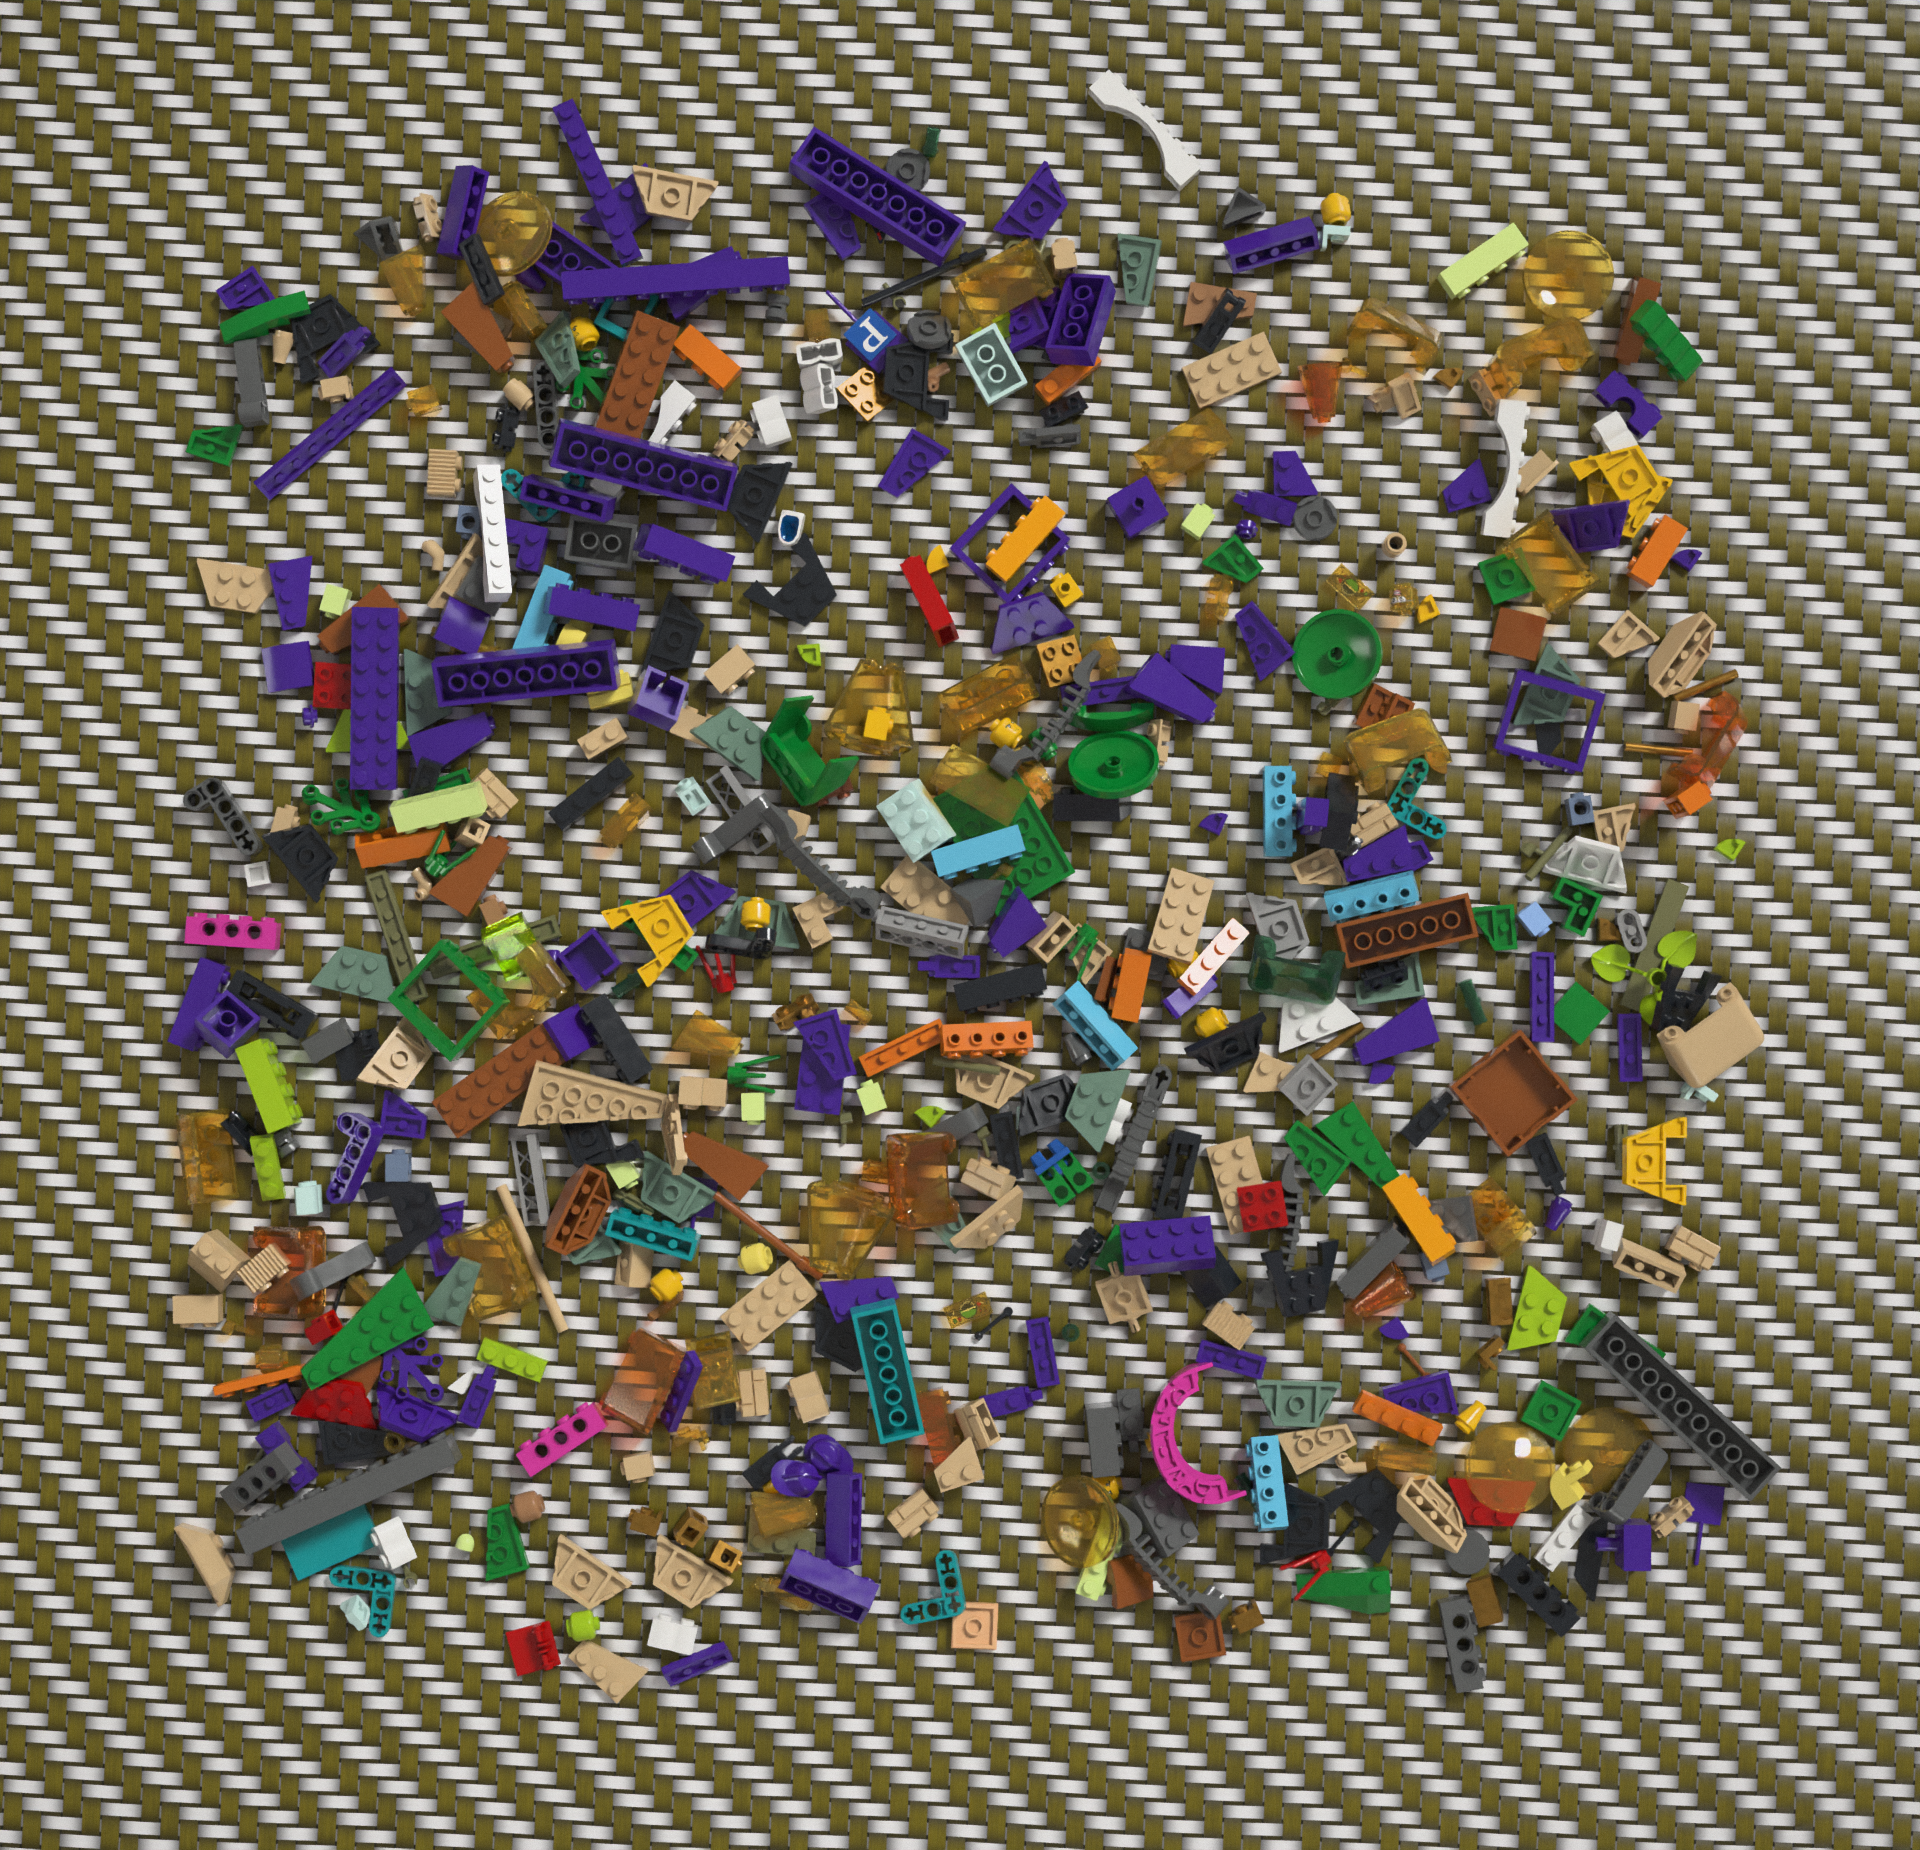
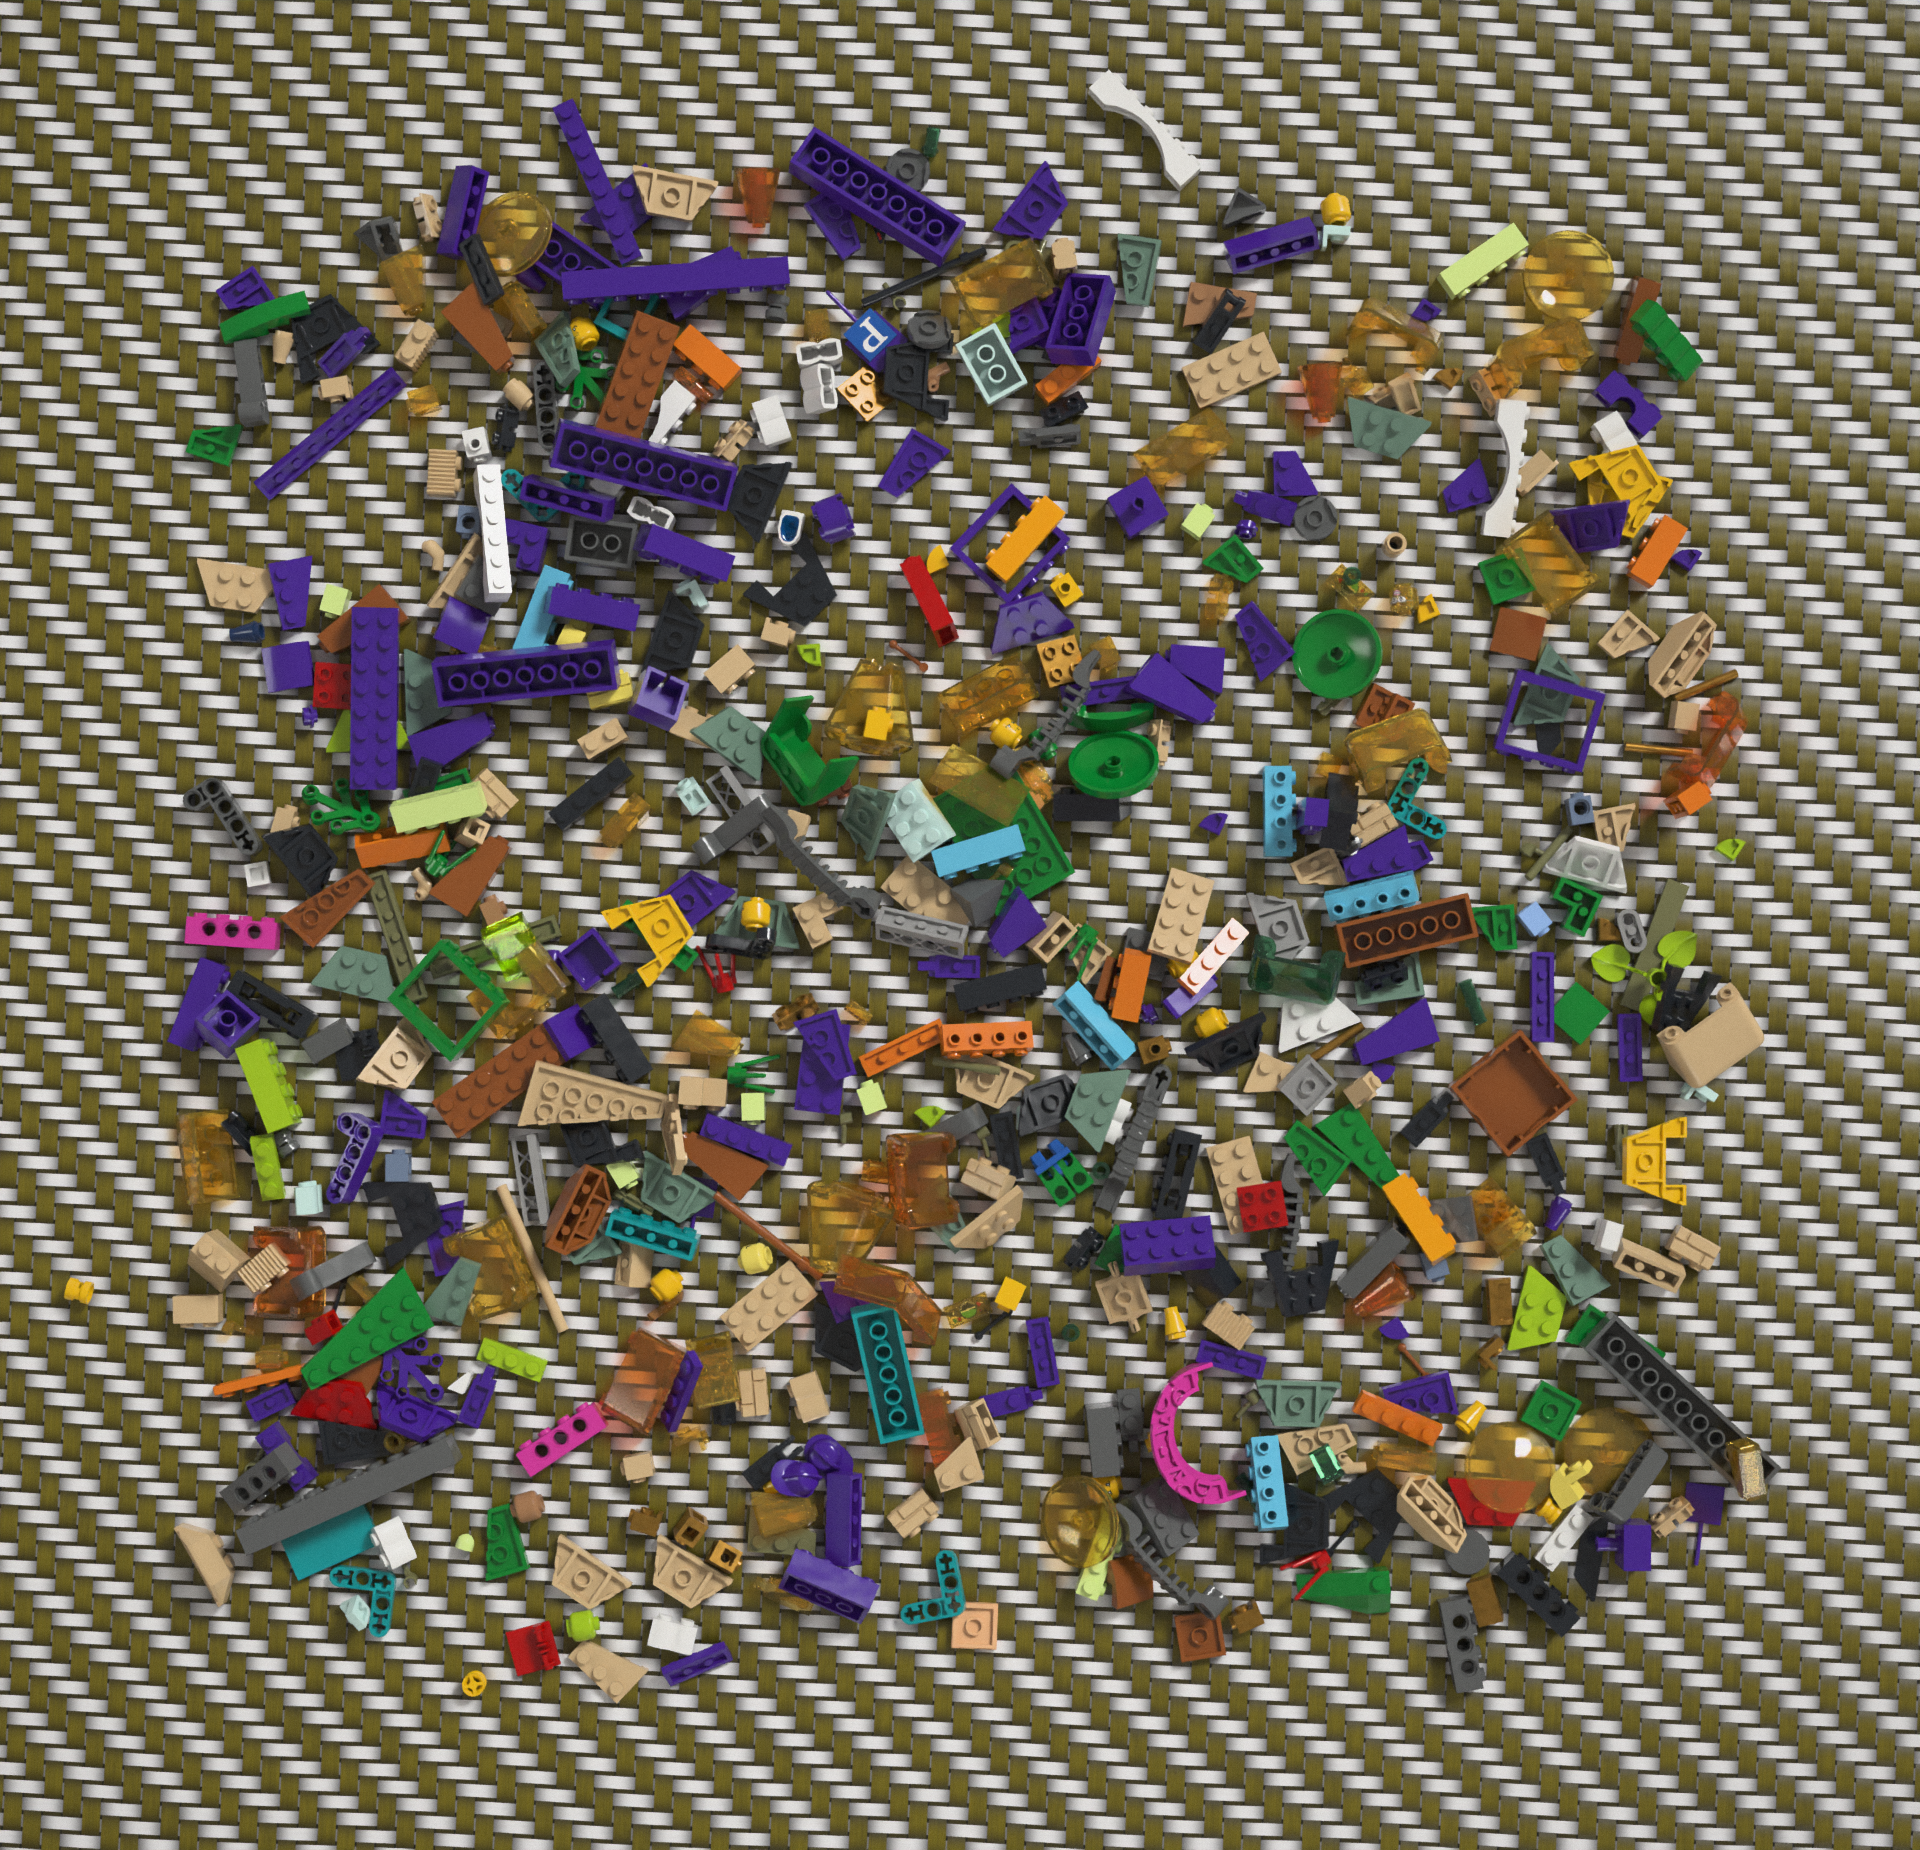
none -> yellow wheel [64,1277,94,1304]
none -> dark blue cone [229,621,265,643]
none -> dark orange wing [279,868,375,948]
none -> tan brick [394,319,440,372]
none -> white brick [462,427,492,463]
none -> yellow wheel [462,1670,487,1697]
none -> white brick [627,497,677,531]
none -> clear orange axle [674,366,715,405]
none -> light aqua bracket [676,579,710,609]
none -> dark purple brick [699,1113,793,1166]
none -> clear orange cone [735,167,780,228]
none -> tan brick [760,617,796,648]
none -> dark purple brick [811,493,856,545]
none -> clear orange windscreen [833,1254,942,1346]
none -> sand green wing [841,784,896,862]
none -> dark orange hinge [889,640,928,672]
none -> yellow brick [994,1276,1026,1313]
none -> pearl gold brick [1136,1035,1172,1064]
none -> dark purple plate [1140,1003,1159,1025]
none -> yellow cone [1164,1306,1187,1341]
none -> olive hand [1235,1389,1260,1418]
none -> clear green slope [1308,1444,1345,1488]
none -> clear yellow bracket [1340,368,1374,398]
none -> clear green pin [1342,567,1361,586]
none -> tan brick [1343,1070,1381,1109]
none -> sand green wing [1347,396,1432,459]
none -> dark purple tile [1410,298,1442,322]
none -> yellow wheel [1535,1496,1562,1525]
none -> sand green wing [1539,1235,1611,1306]
none -> clear yellow slope [1725,1437,1766,1501]

